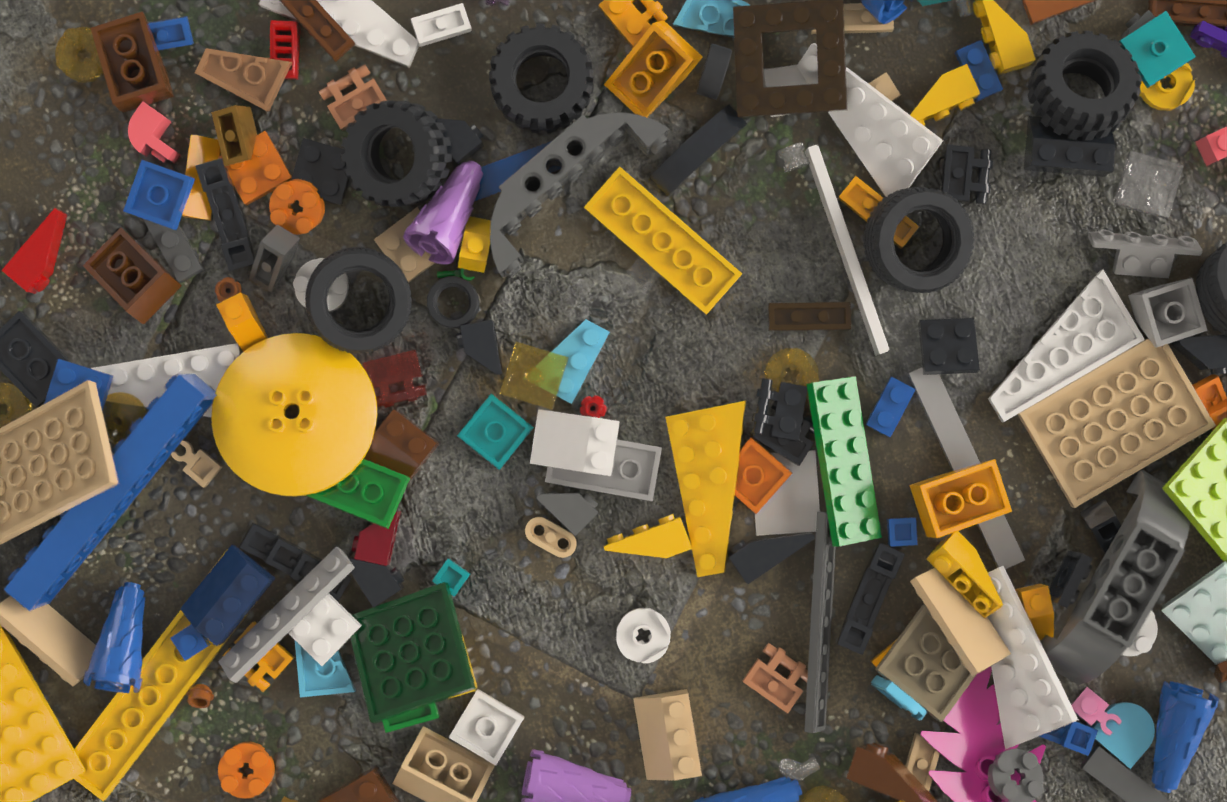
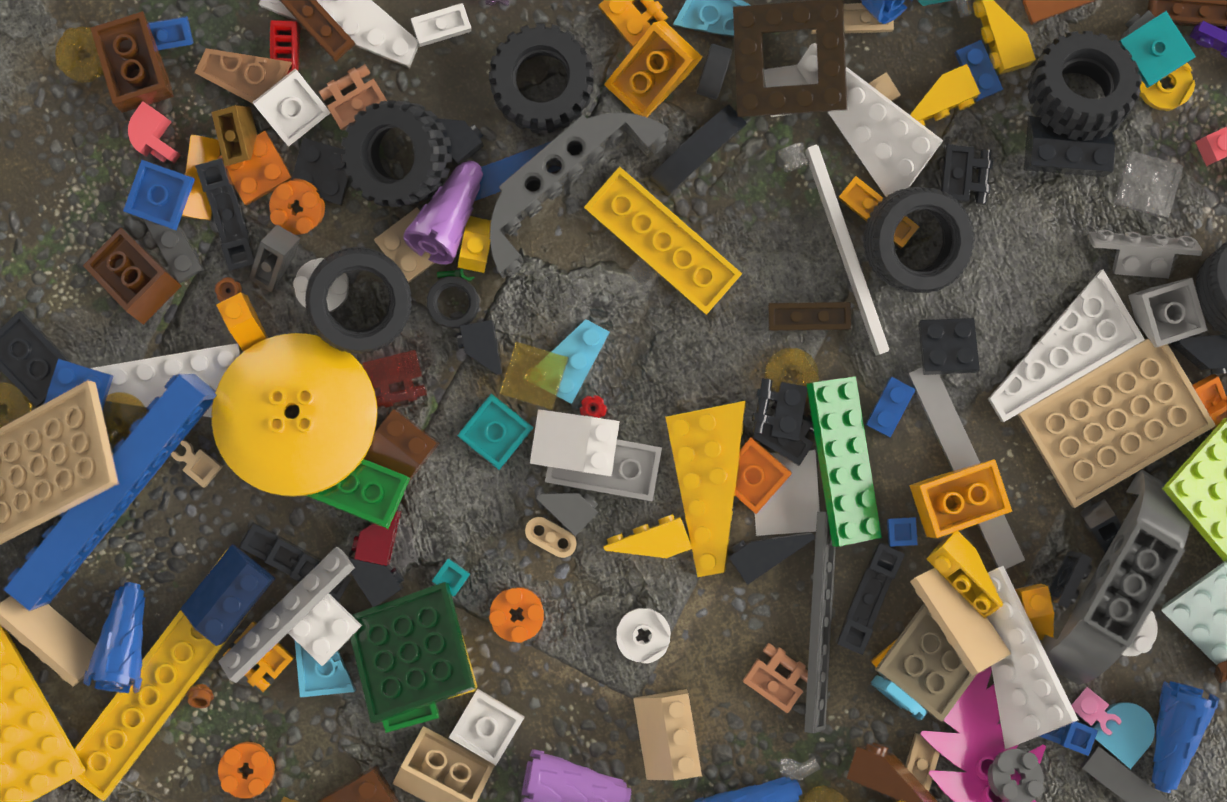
red slope [1,208,67,294] -> none
blue plate [171,624,211,661] -> none
none -> white plate [252,69,331,147]
none -> orange plate [489,587,544,643]

